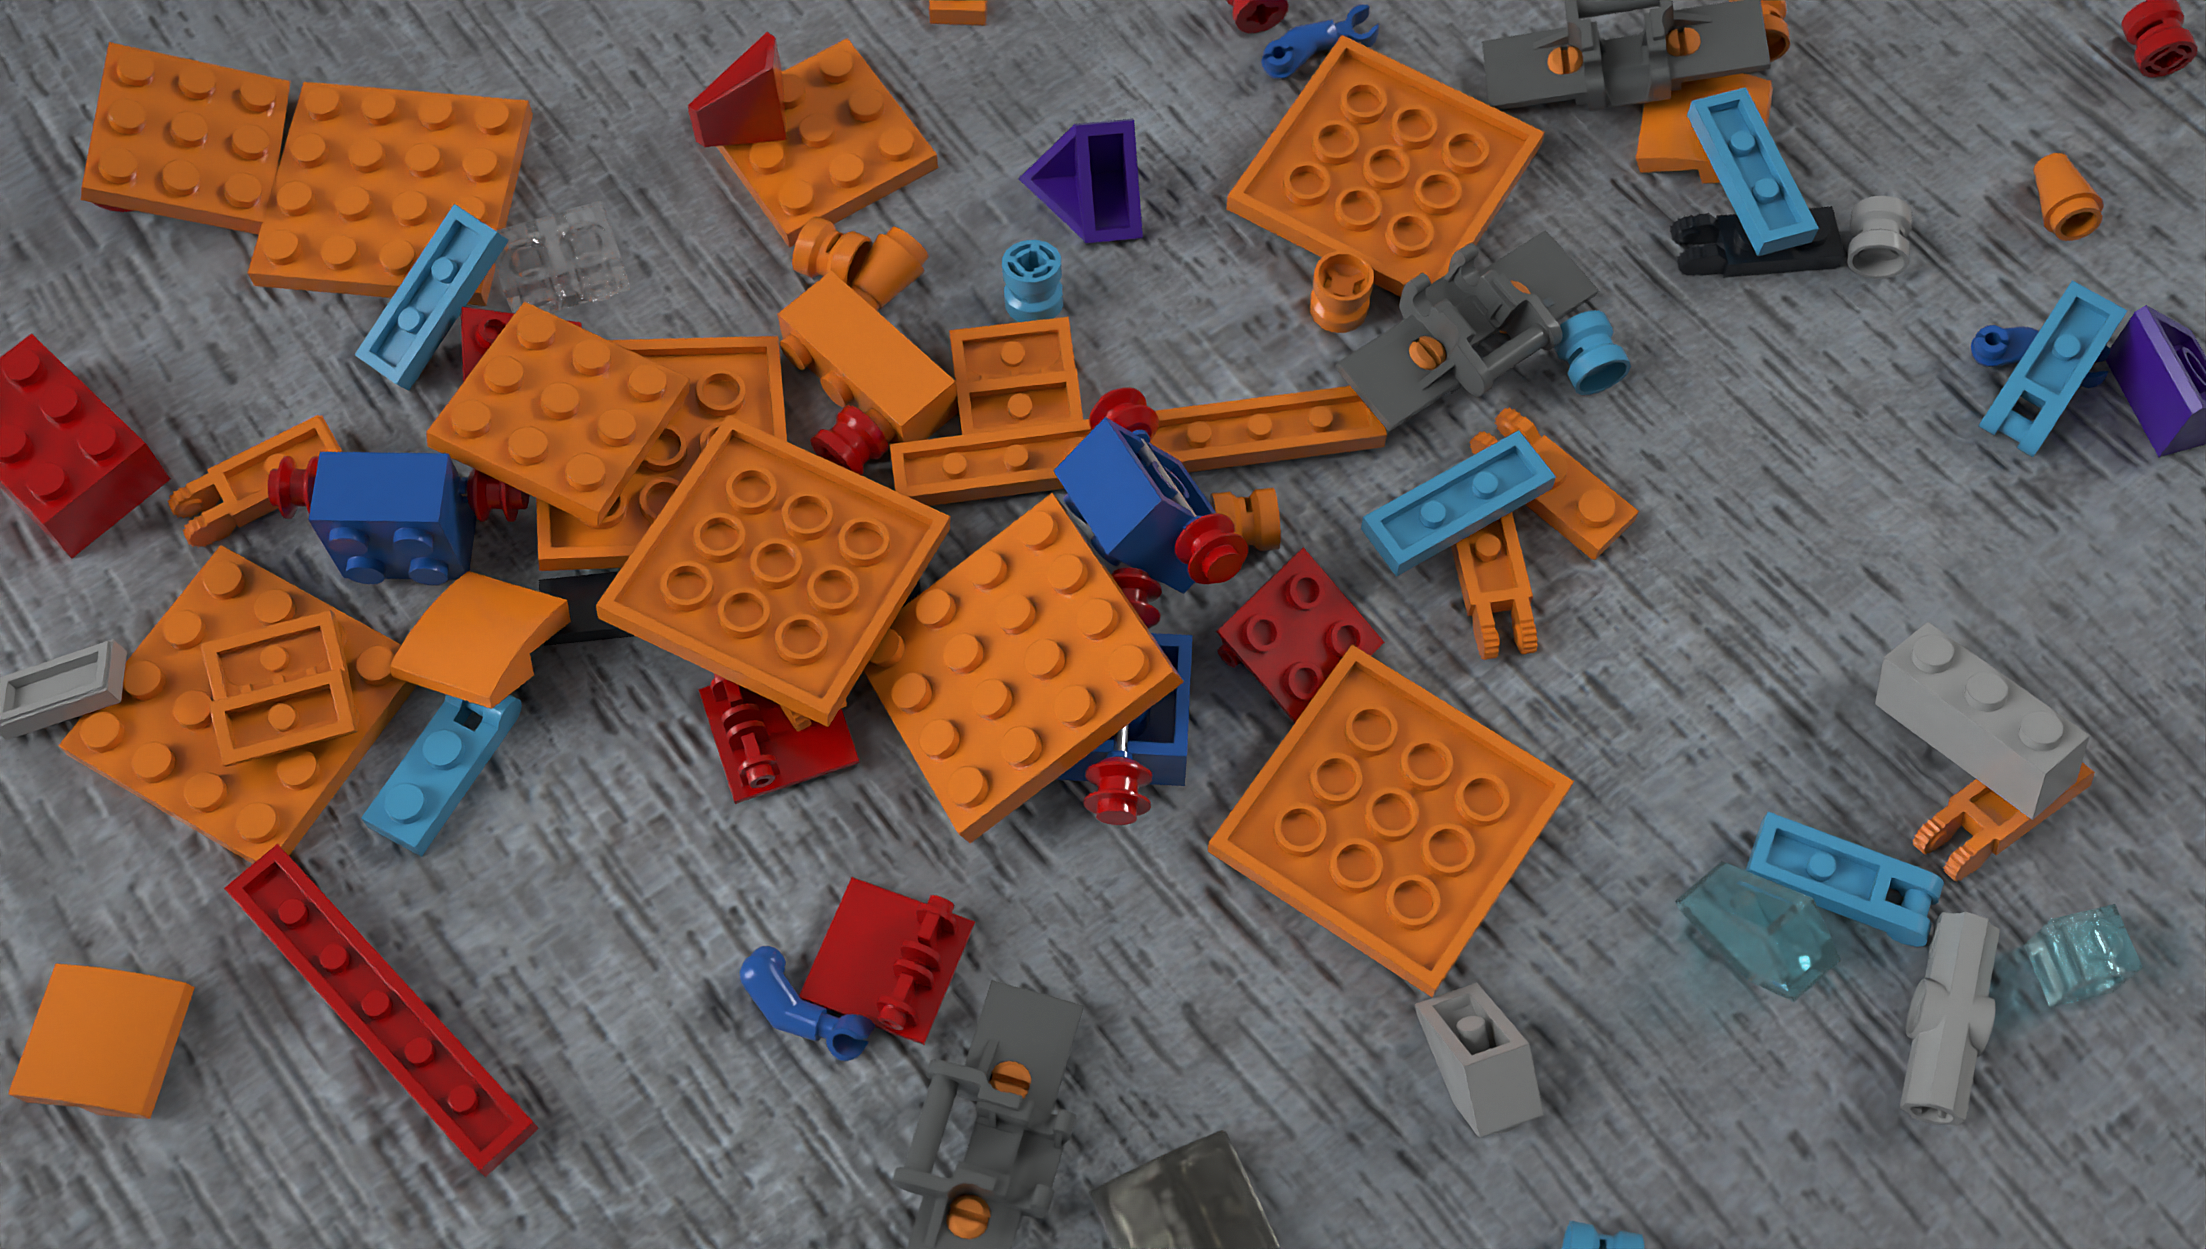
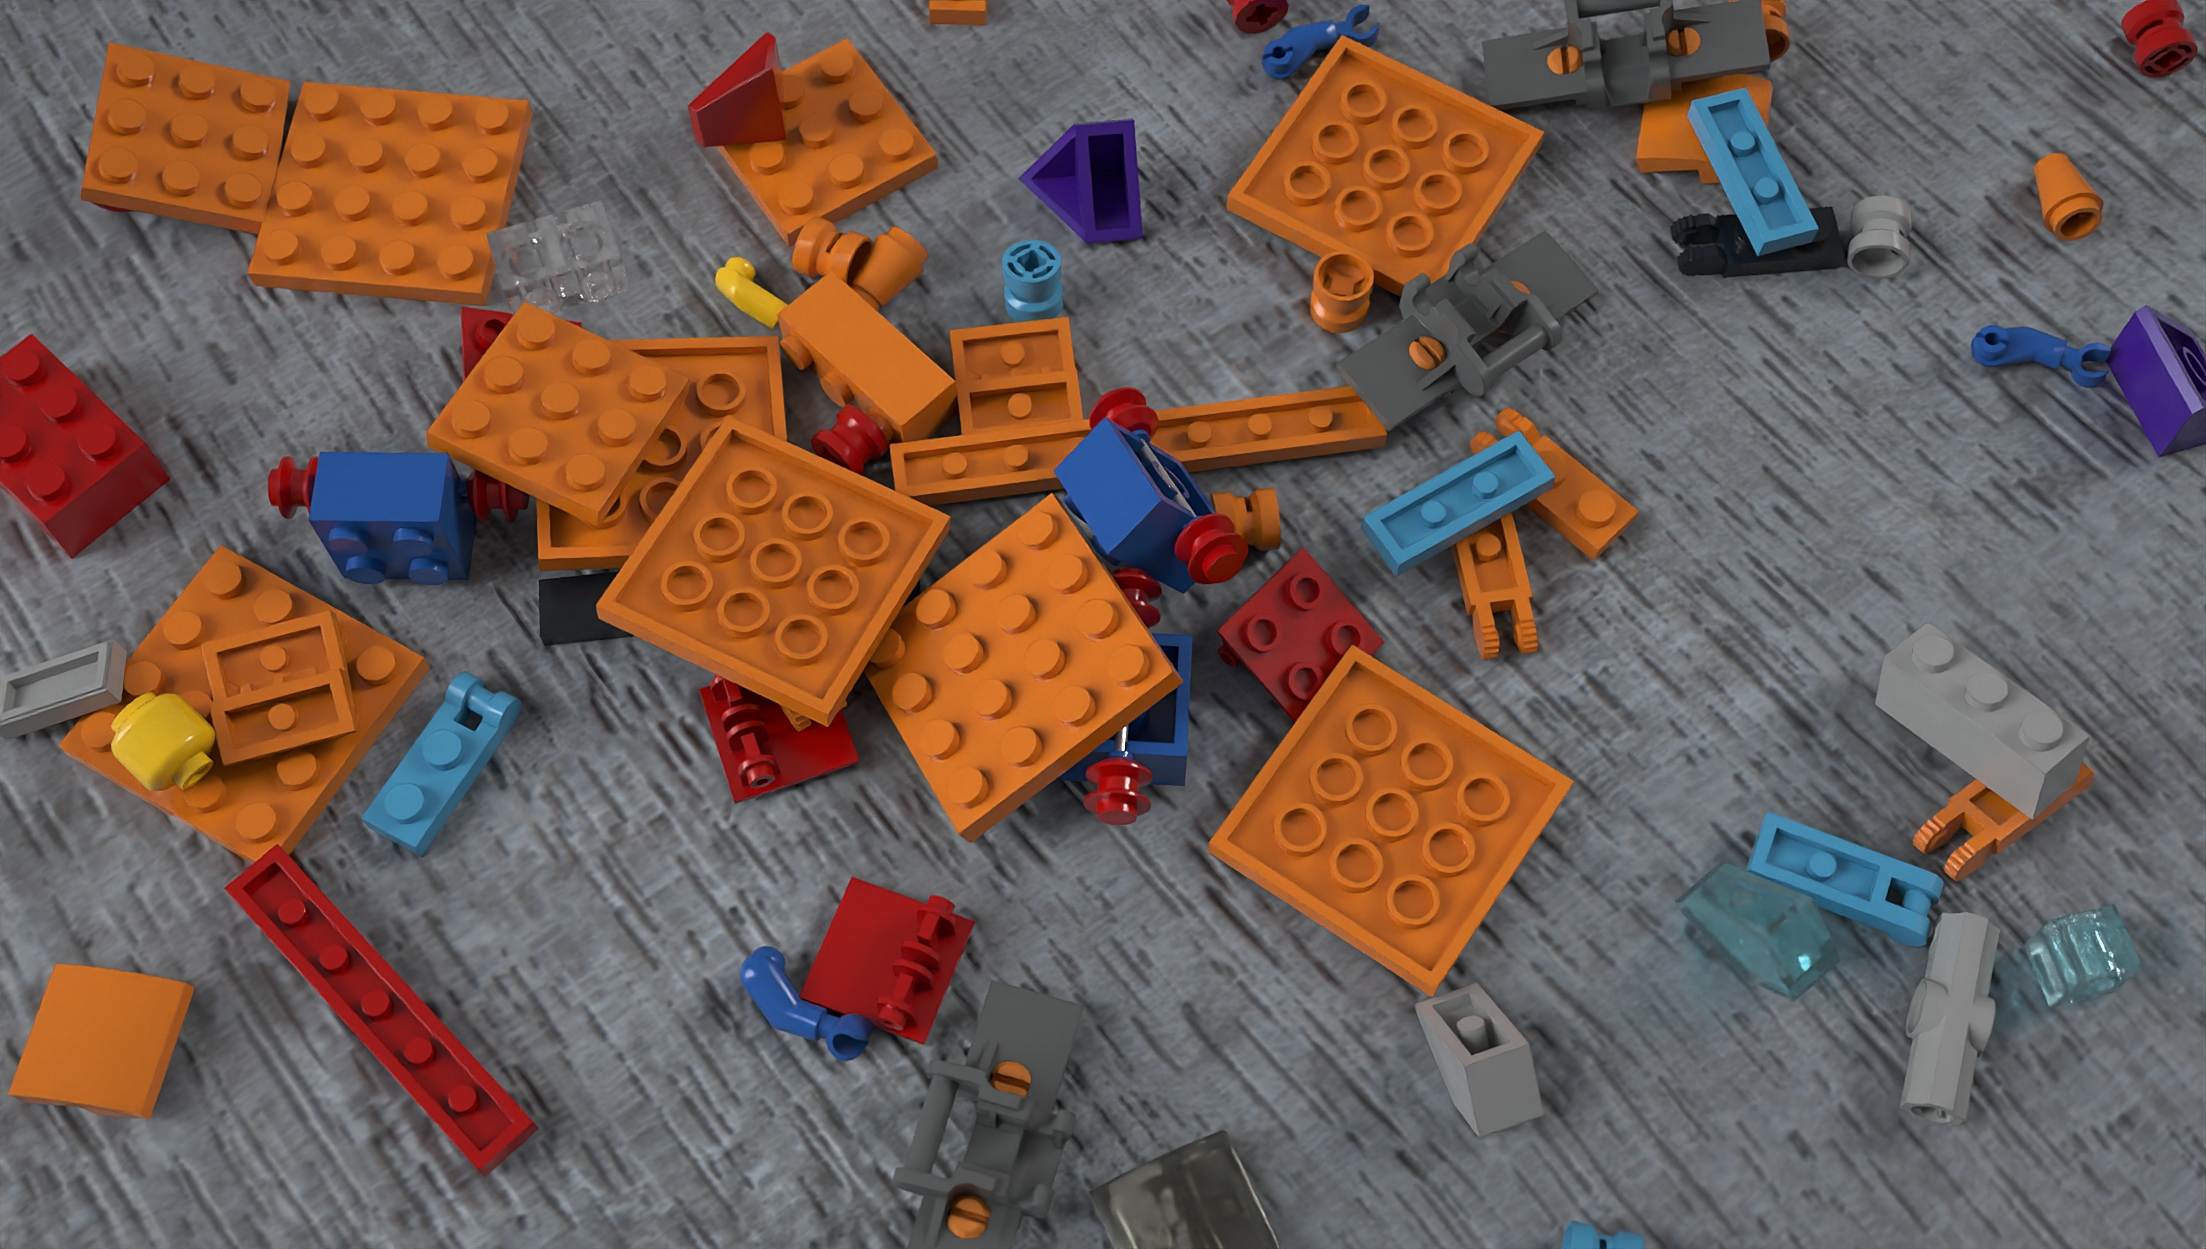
orange hinge [167,415,342,548] -> none
dark azure plate [355,204,509,391] -> none
orange slope [390,571,571,709] -> none
dark azure wheel [1554,310,1631,395] -> none
dark azure plate [1978,280,2128,457] -> none
none -> yellow head [111,692,215,791]
none -> yellow arm [715,257,788,330]

